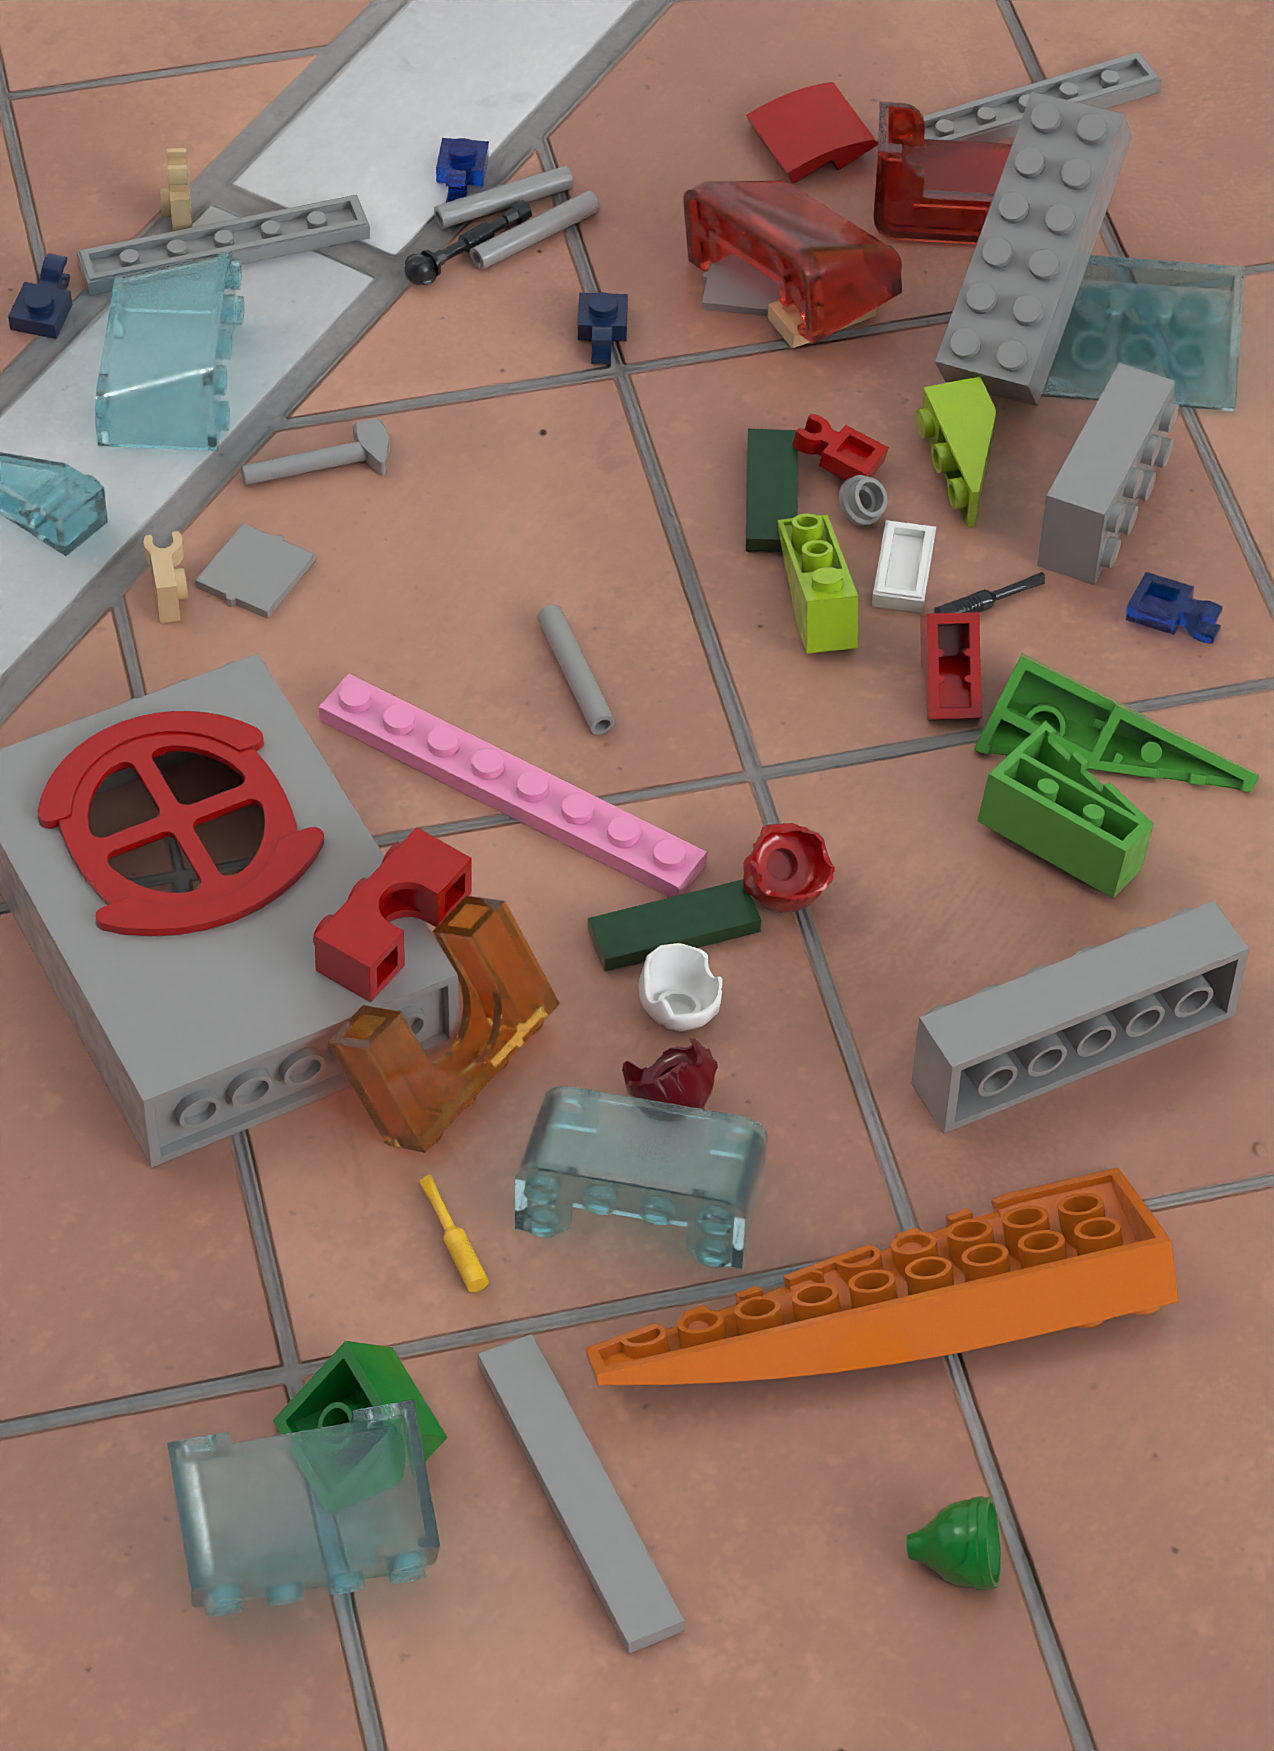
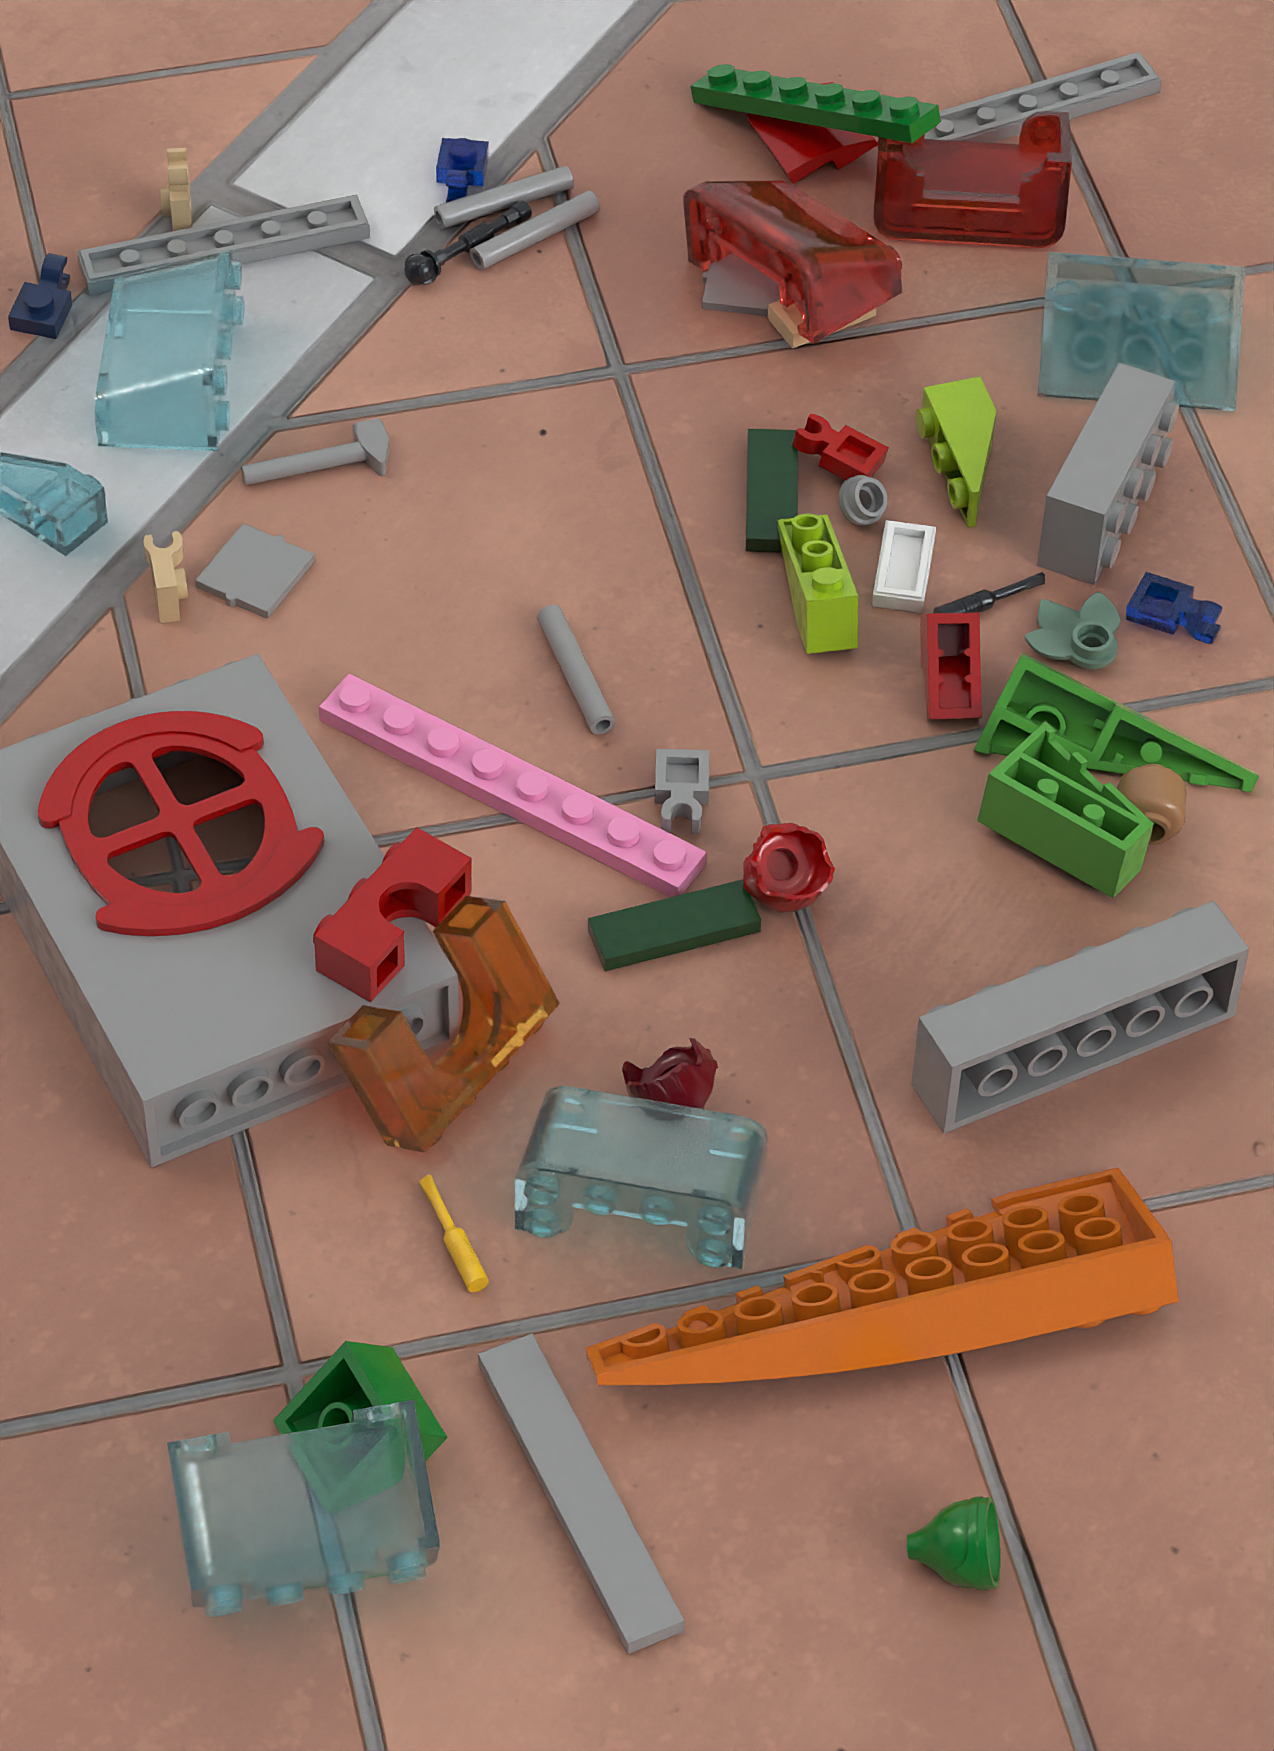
dark blue plate [578,292,628,364] -> none
white hair [638,943,723,1032] -> none
light grey brick [935,91,1132,406] -> none
none -> light grey plate [655,749,709,834]
none -> green plate [690,64,941,143]
none -> sand green plate [1025,592,1120,669]
none -> medium nougat head [1117,764,1187,845]

